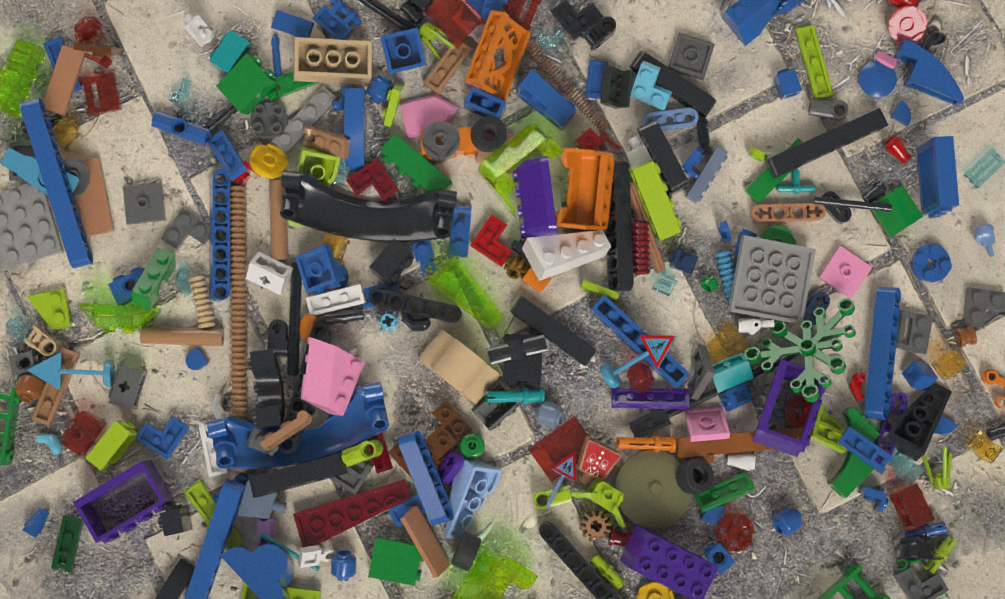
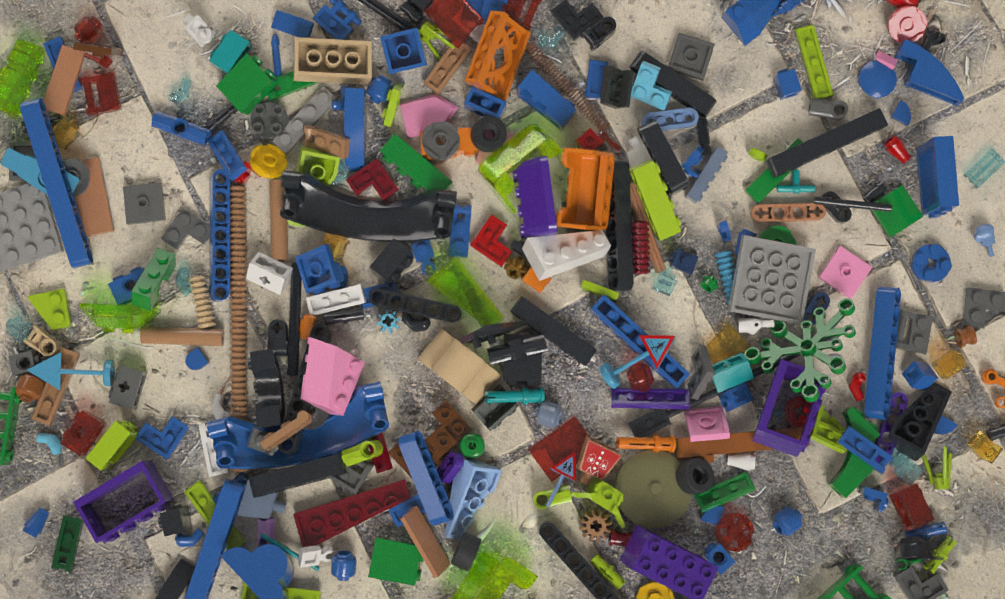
none -> blue arm [175,528,205,547]
none -> black piece [460,321,526,349]

